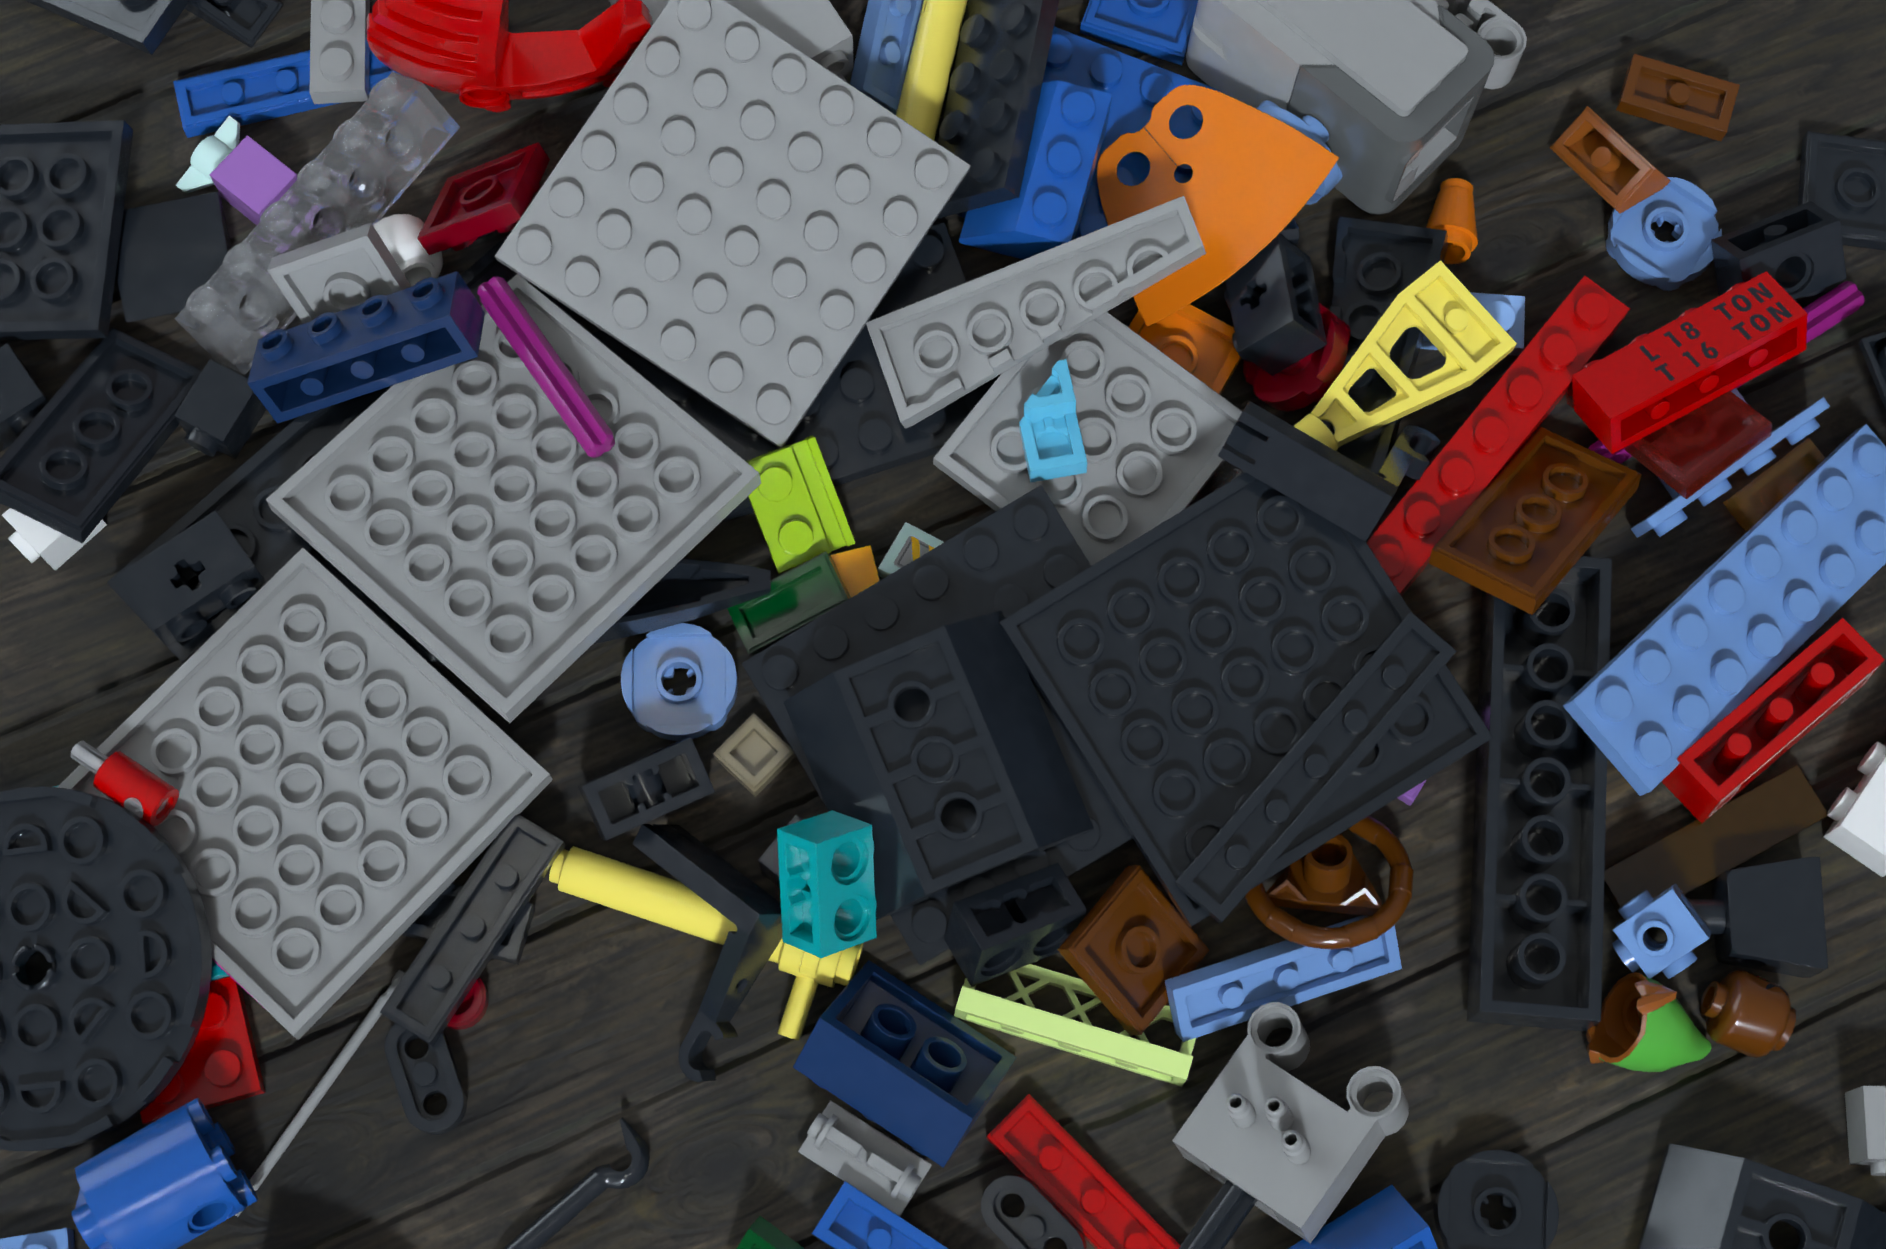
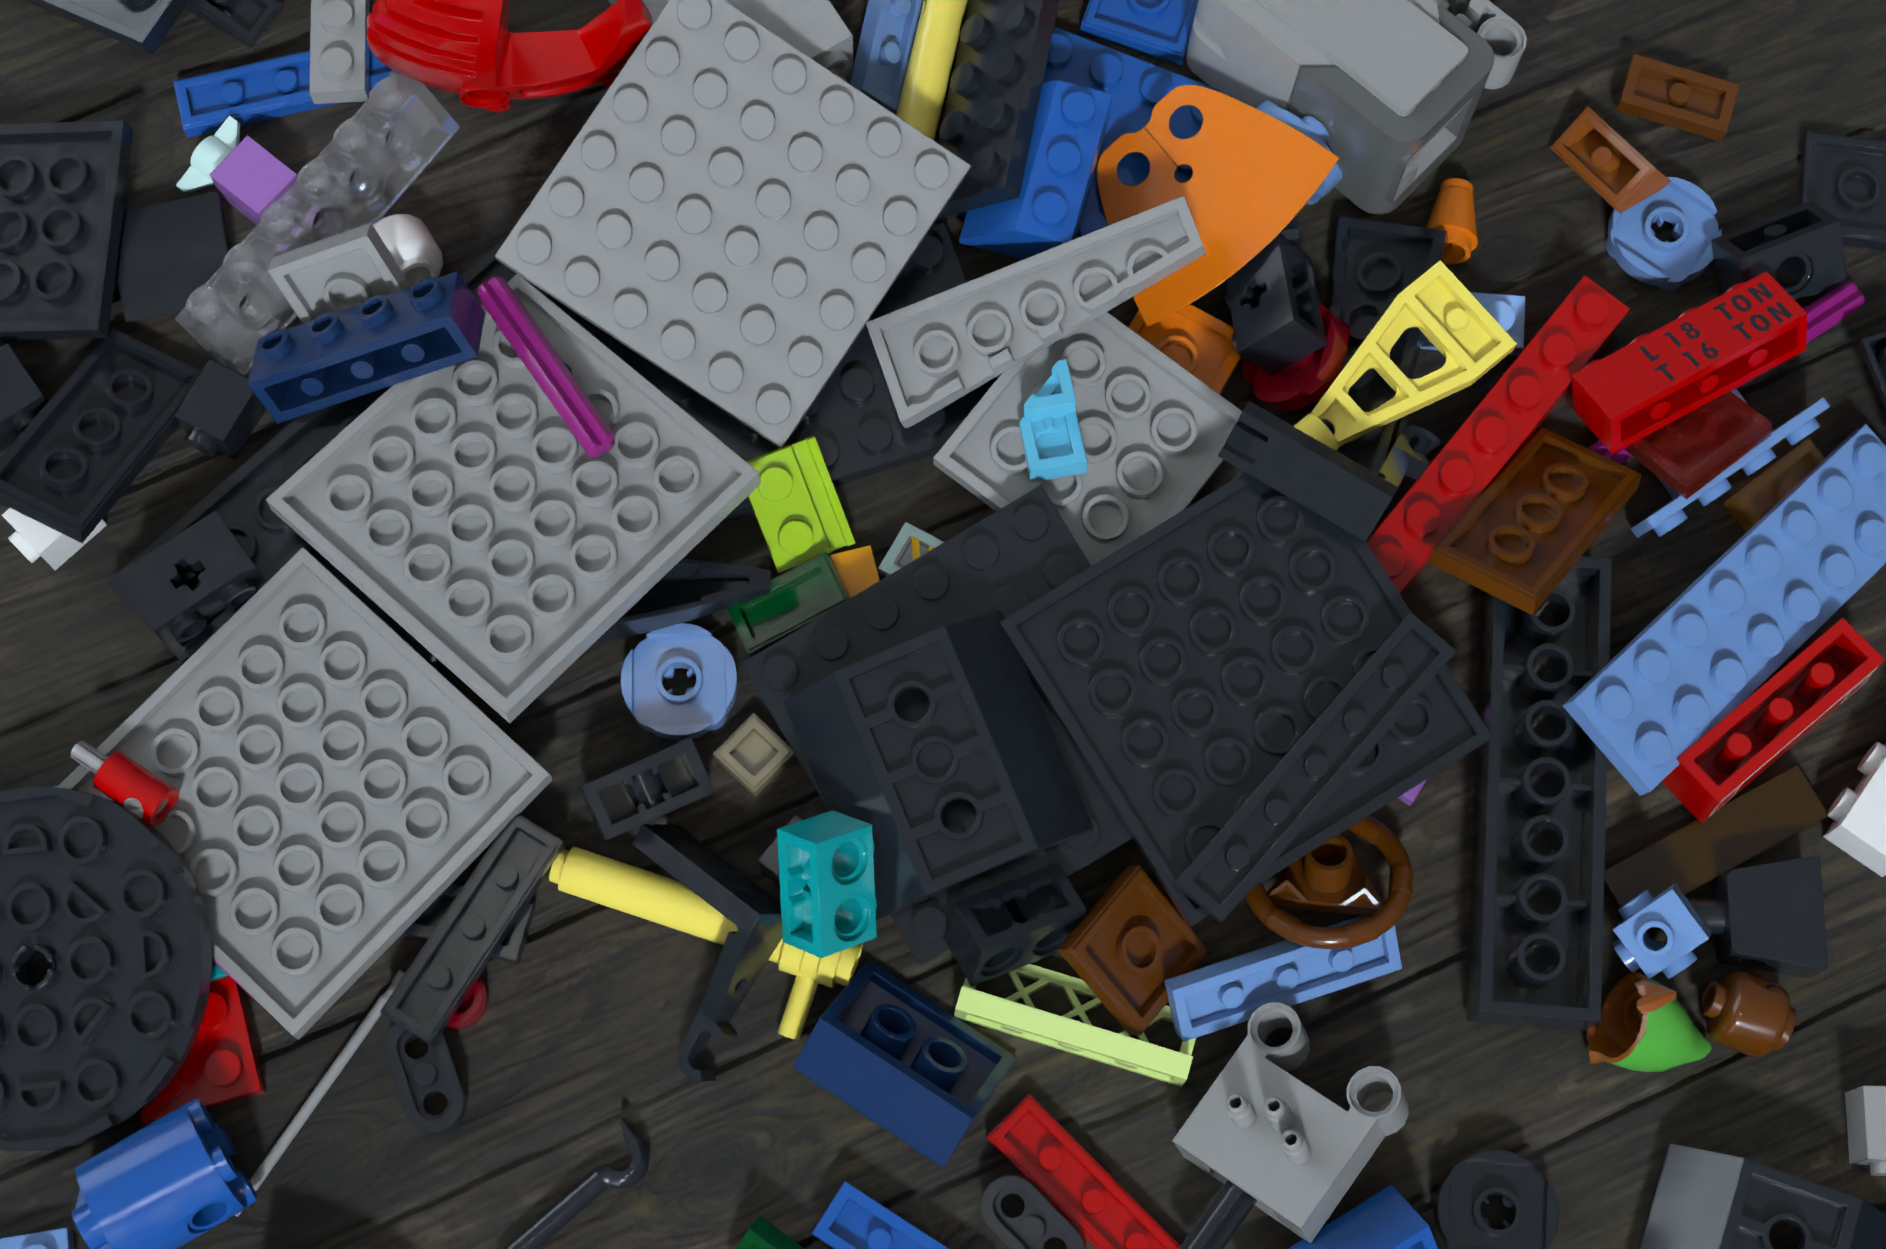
dark red plate [417,142,550,256] -> none
light grey hinge [798,1100,932,1217] -> none

